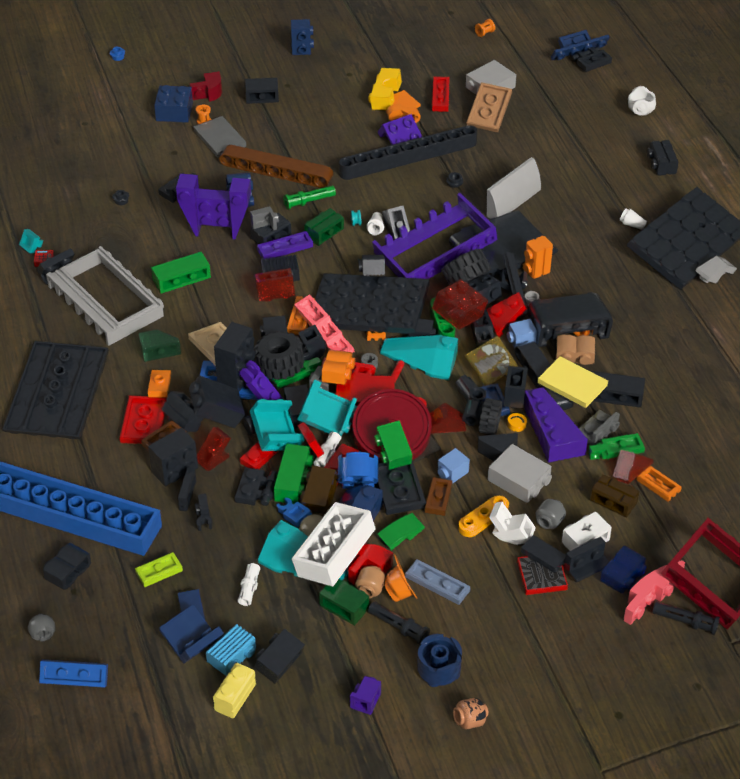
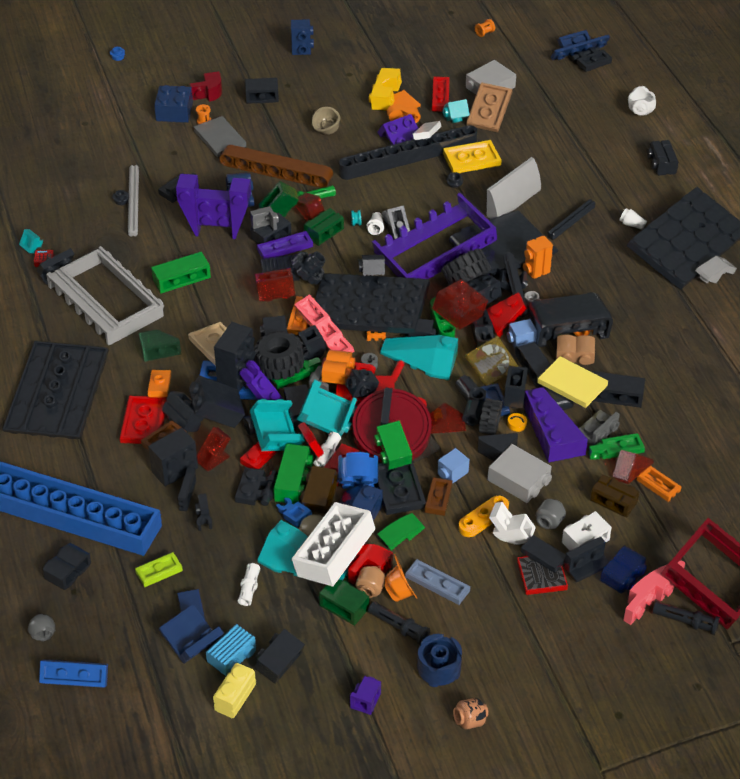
none -> light grey axle [128,165,139,236]
none -> dark green piece [259,181,299,217]
none -> black plant [292,251,326,285]
none -> clear red slope [295,193,325,221]
none -> dark tan helmet [312,107,340,135]
none -> black brick [345,369,380,398]
none -> black tile [380,388,393,426]
none -> white tile [413,121,441,140]
none -> brick [443,99,470,123]
none -> yellow plate [443,140,501,173]
none -> black axle [547,199,596,240]

